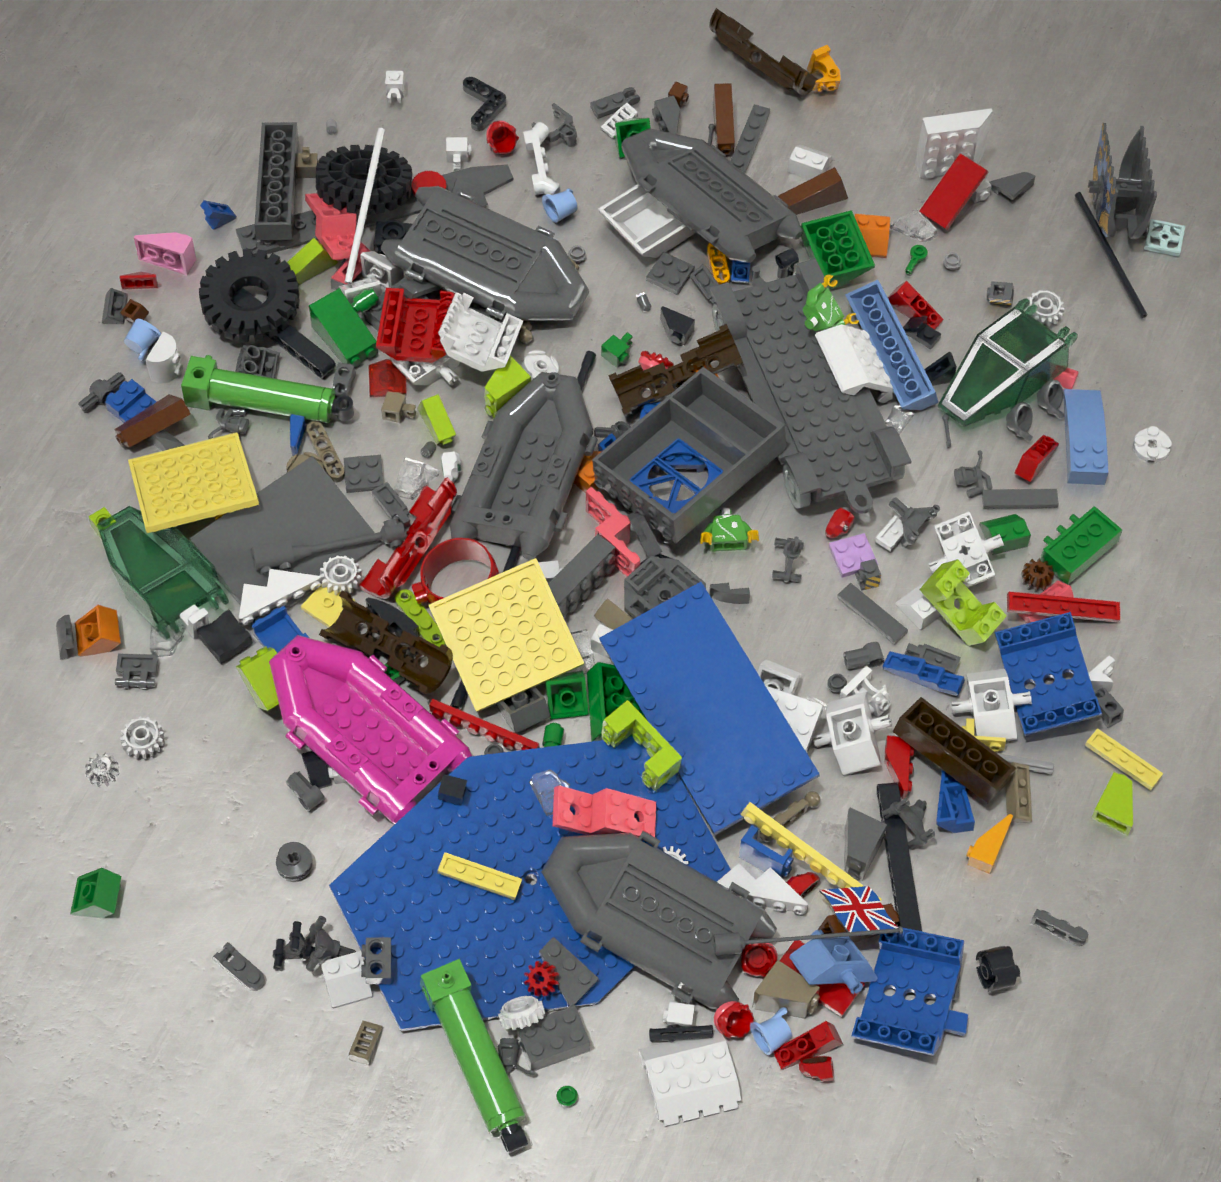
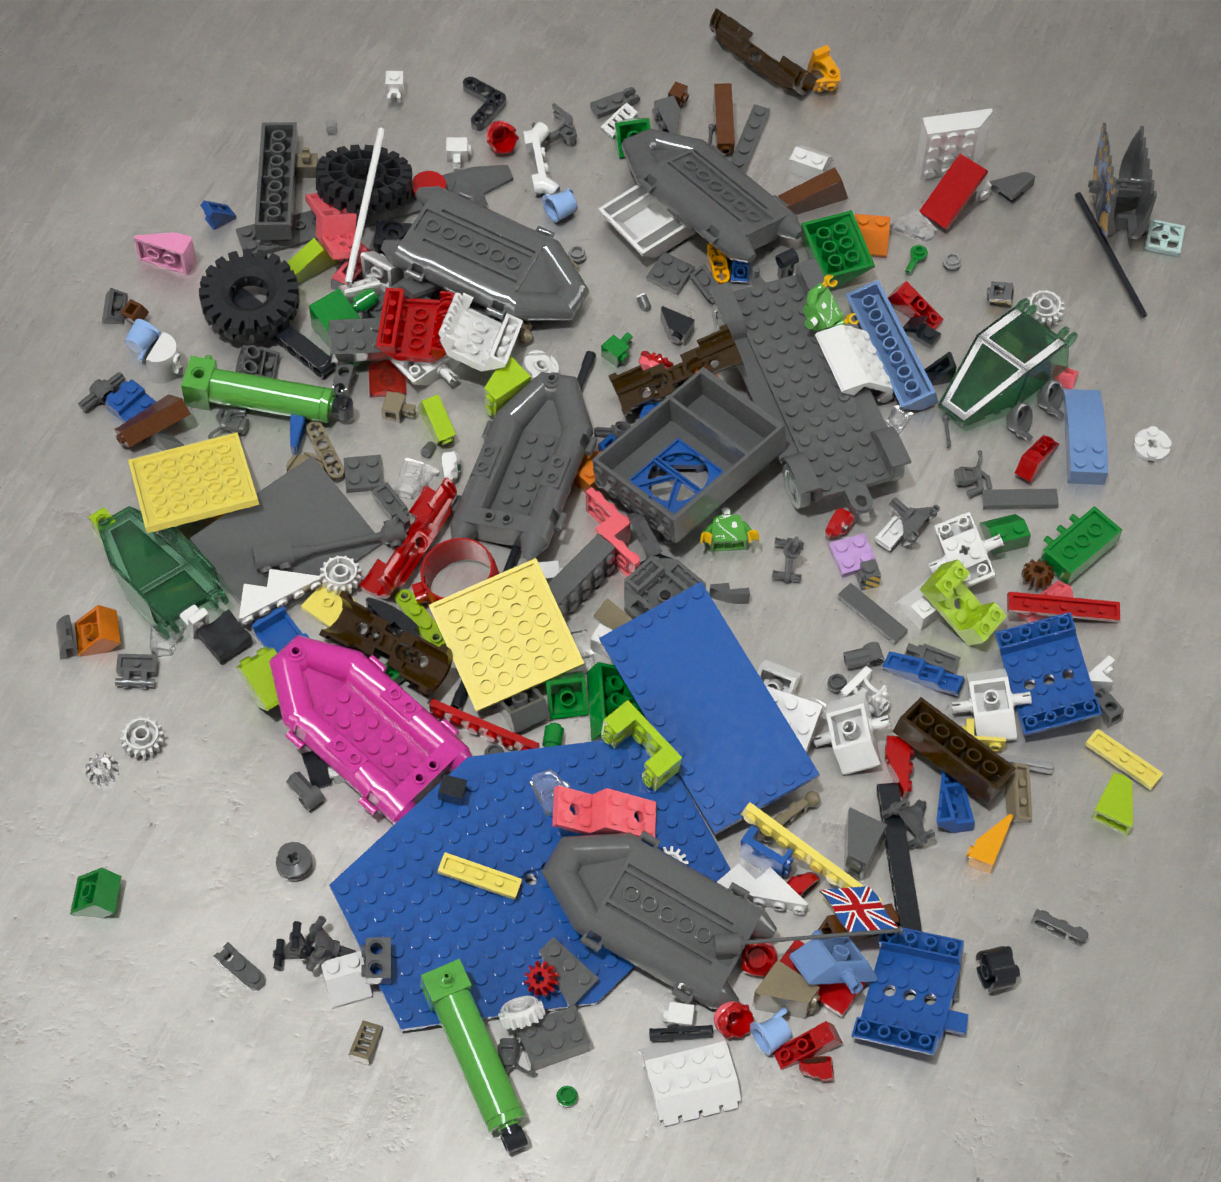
red slope [120,272,158,289] -> none
none -> dark grey brick [327,318,387,363]

